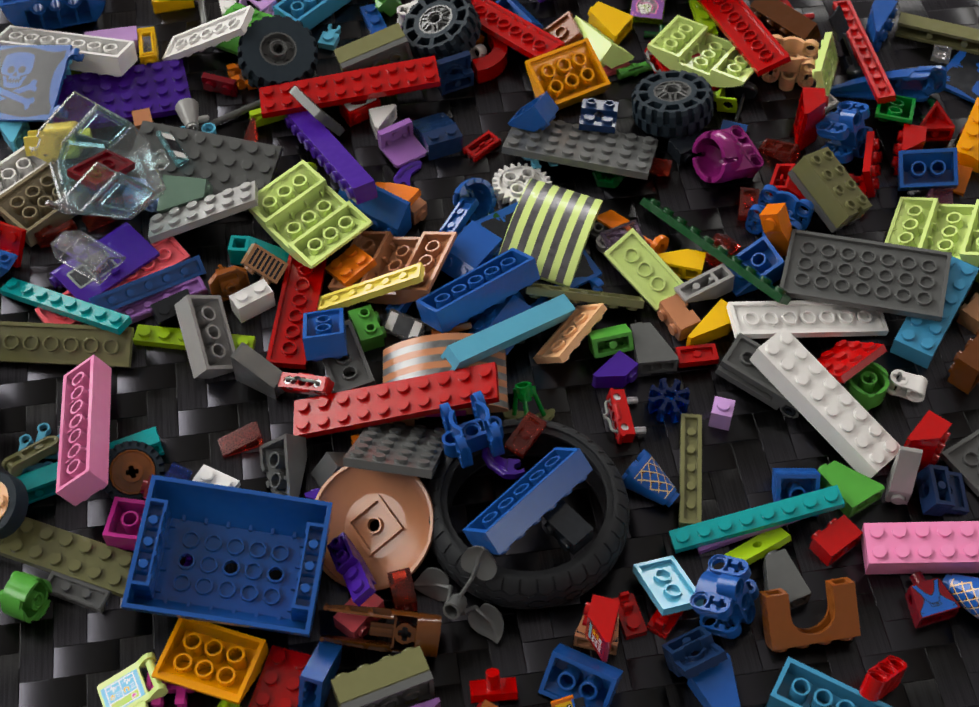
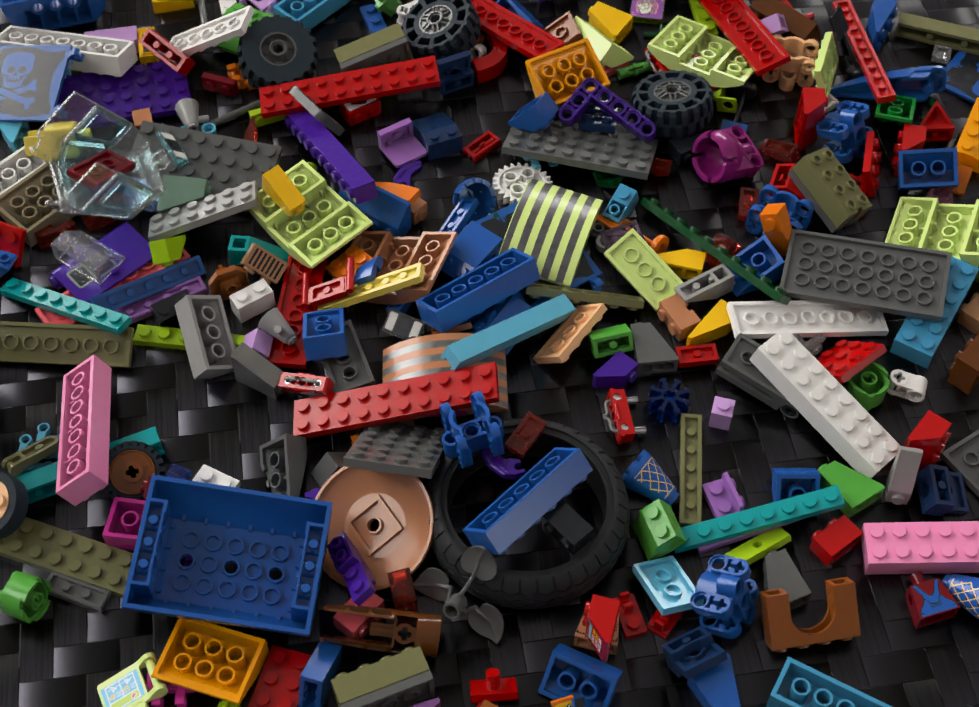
clear red slope [218,421,264,458] -> none
medium azure plate [317,24,341,51] -> none
bright green brick [348,304,387,352] -> none
white slope [369,104,397,140] -> none
green plant [503,381,555,421] -> none
red beam [859,656,907,701] -> none
none -> red brick [139,27,196,76]
none -> lime slope [148,235,186,267]
none -> lavender brick [244,328,273,359]
none -> light grey piece [258,307,298,346]
none -> yellow slope [262,165,306,217]
none -> red plate [301,257,355,308]
none -> blue slope [354,256,383,286]
none -> dark purple beam [559,78,656,142]
none -> dark azure slope [602,183,639,224]
none -> bright green slope [632,499,687,561]
none -> medium lavender bracket [702,472,745,518]
none -> lavender brick [760,13,788,35]
none -> clear bracket [794,333,826,355]

